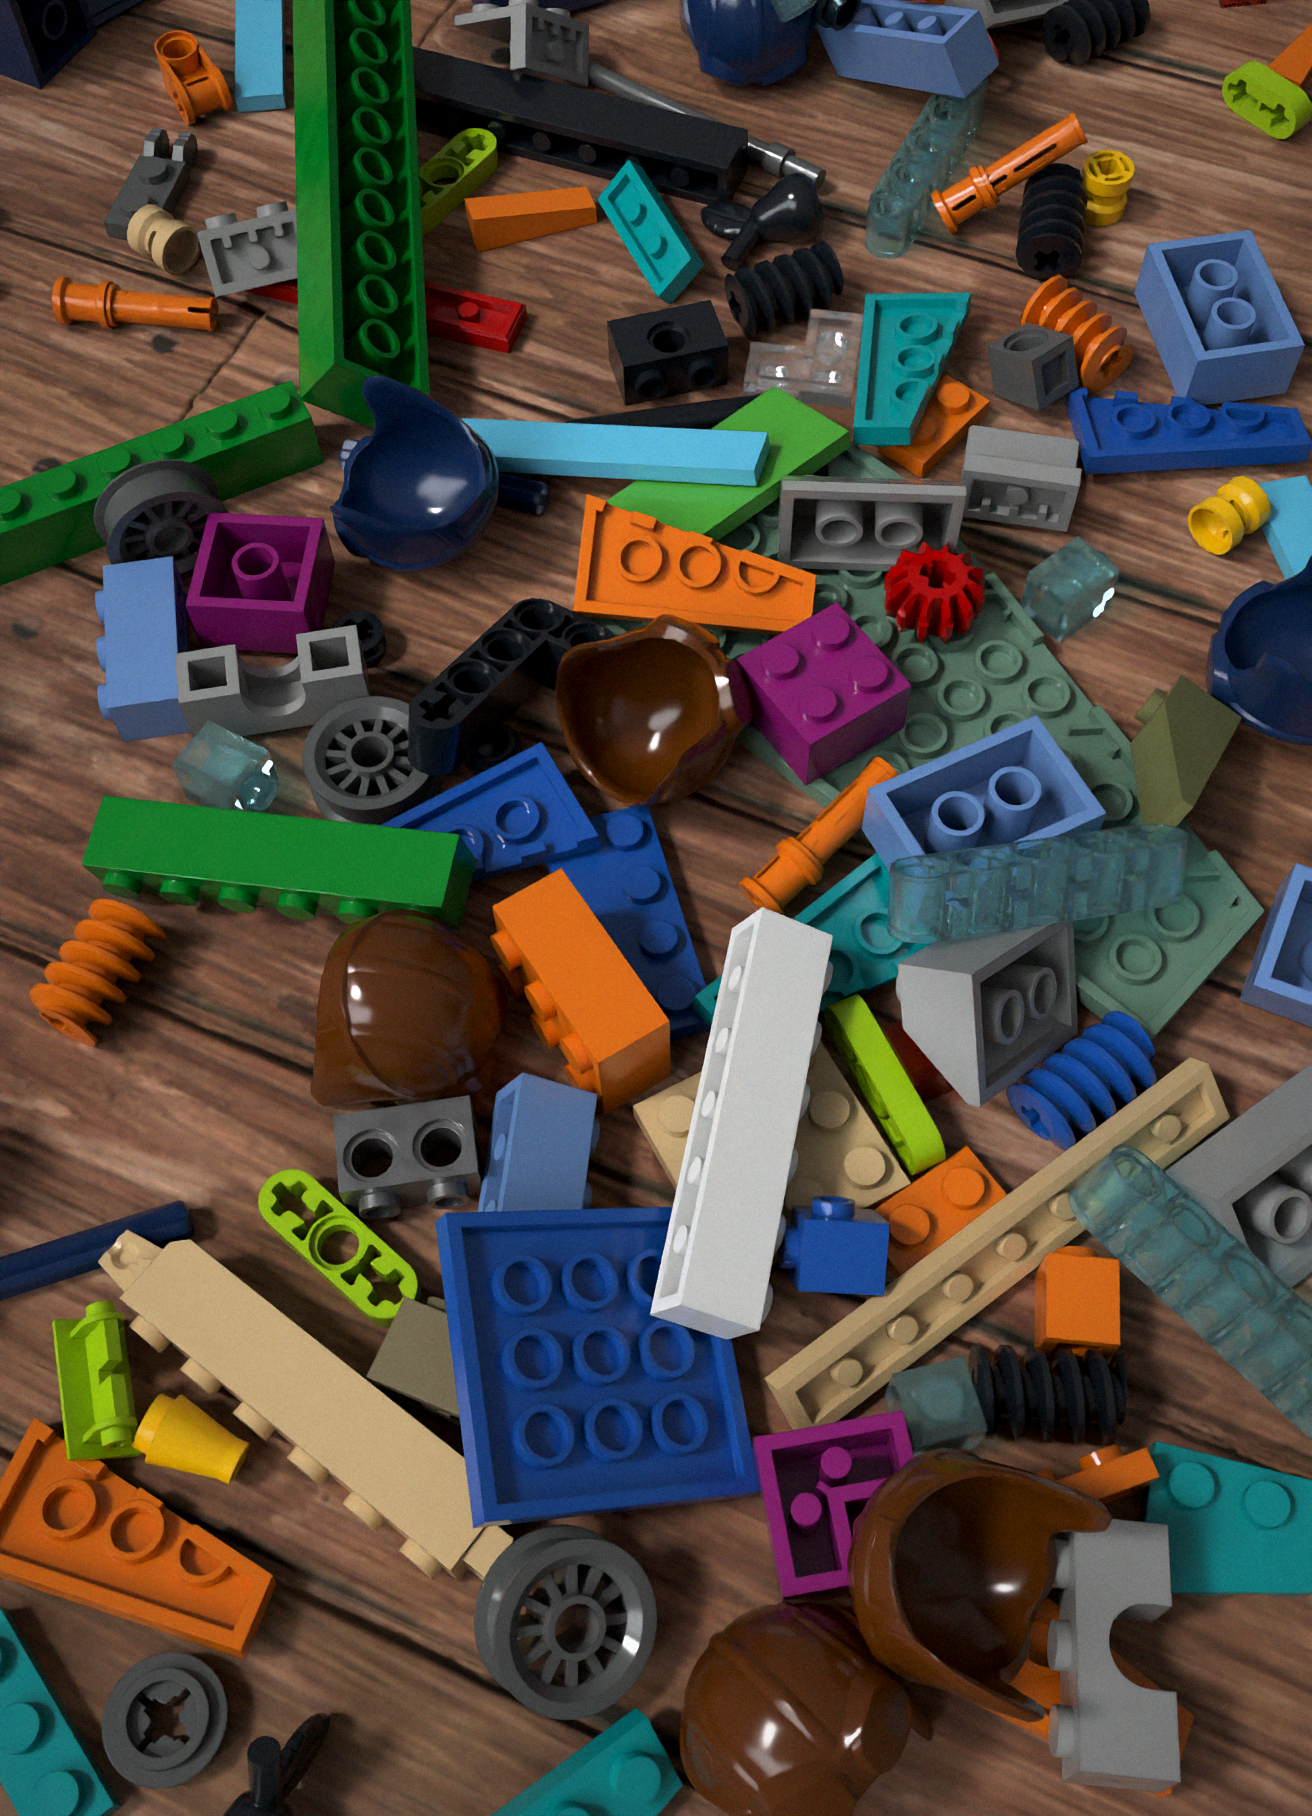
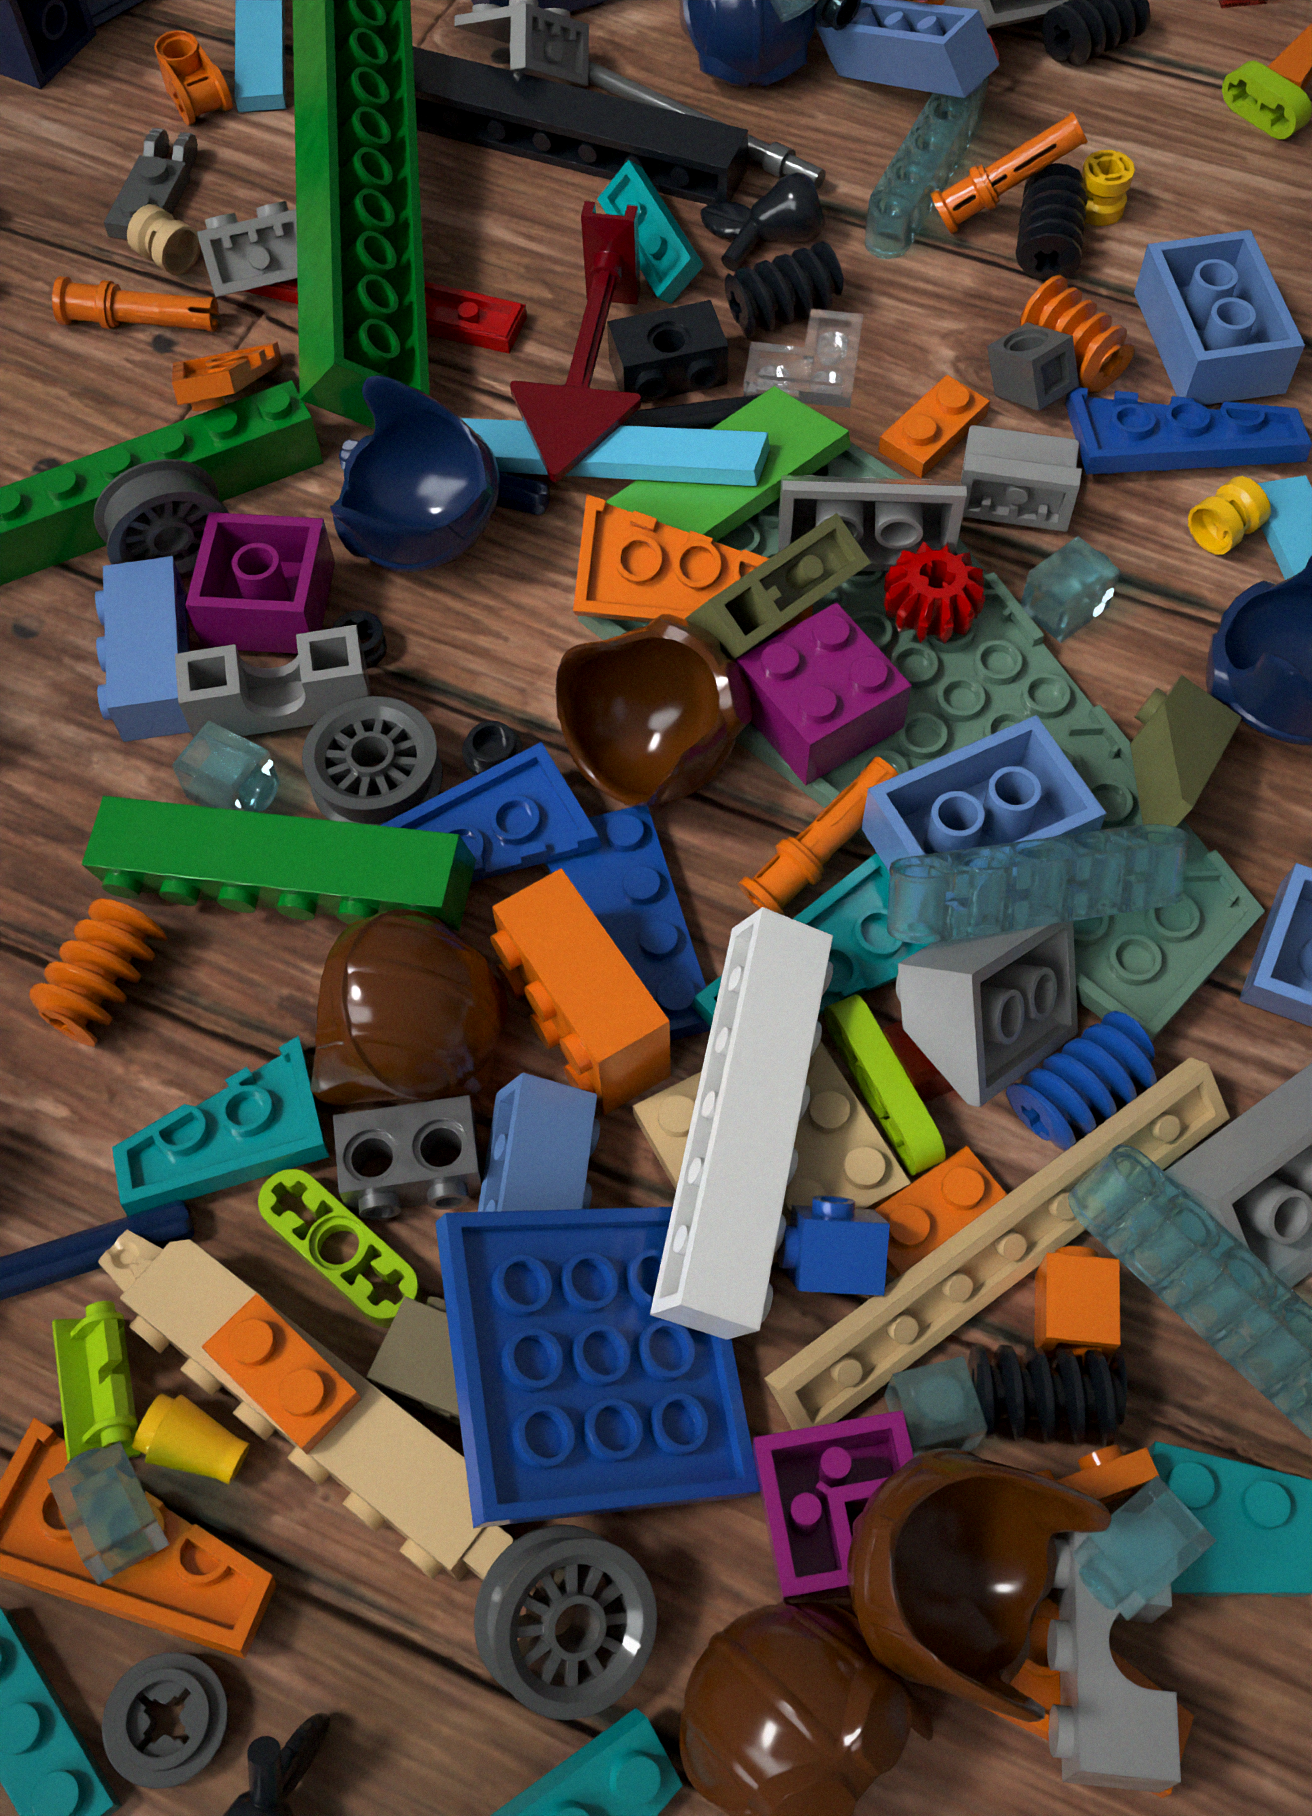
black beam [408,598,615,775] -> none
lime beam [419,128,499,235] -> none
orange piece [464,186,597,253] -> none
teal wing [853,292,972,447] -> none
none -> clear light blue brick [47,1441,170,1584]
none -> teal wing [112,1036,330,1216]
none -> orange wing [172,342,283,411]
none -> orange plate [201,1293,361,1455]
none -> dark red piece [510,201,641,482]
none -> olive slope [685,513,871,660]
none -> clear light blue brick [1071,1475,1217,1621]

